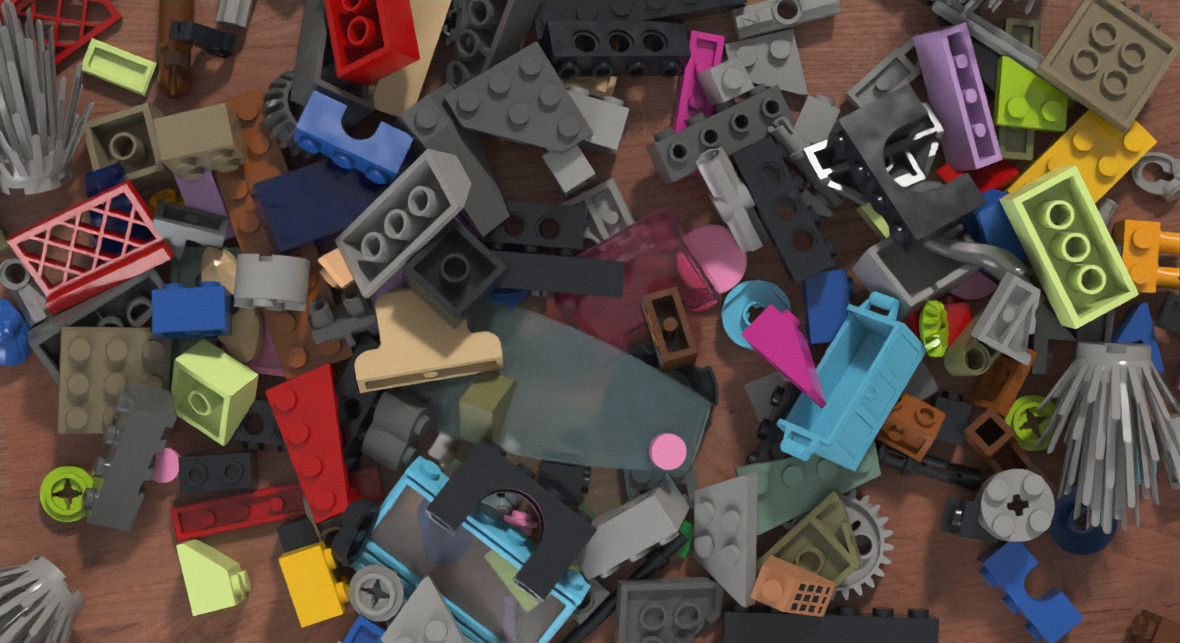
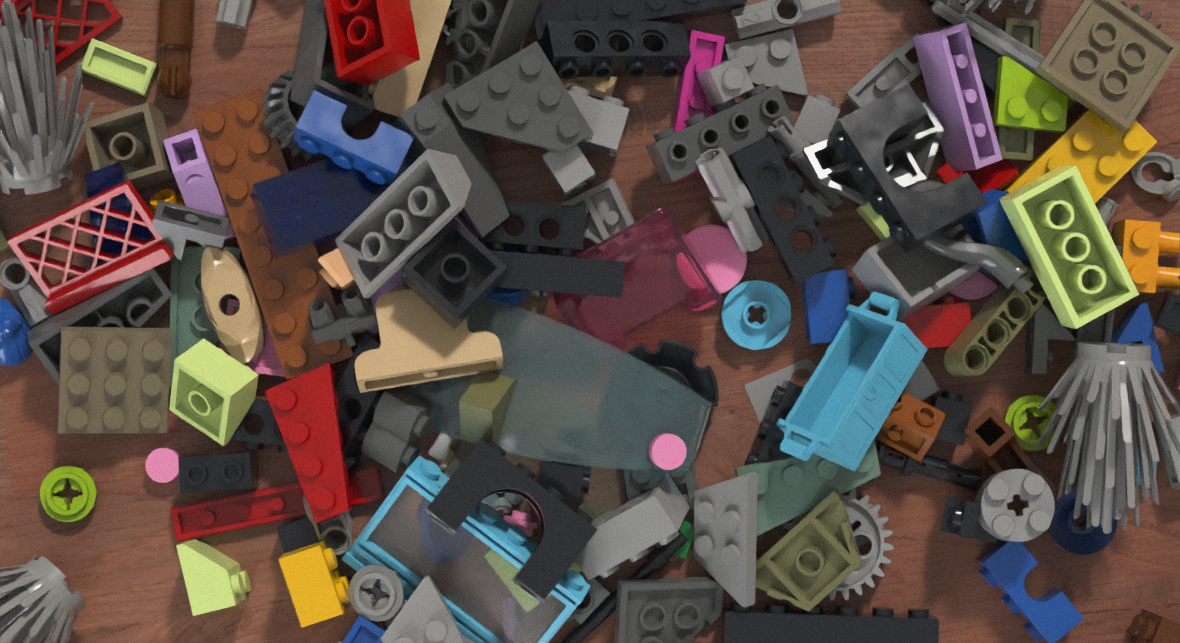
dark grey wedge [81,380,177,532] -> none
blue brick [152,281,232,339] -> none
dark tan brick [153,103,248,180] -> none
black piece [168,21,239,58] -> none
light grey brick [234,254,310,312] -> none
black plate [331,497,380,566] -> none
reddish brown brick [640,286,698,374] -> none
dark pink slope [741,304,827,409] -> none
nougat slope [750,555,837,617] -> none
lime gear [919,300,950,357] -> none
light grey wing [970,271,1041,366] -> none
dark orange bracket [970,347,1037,417] -> none

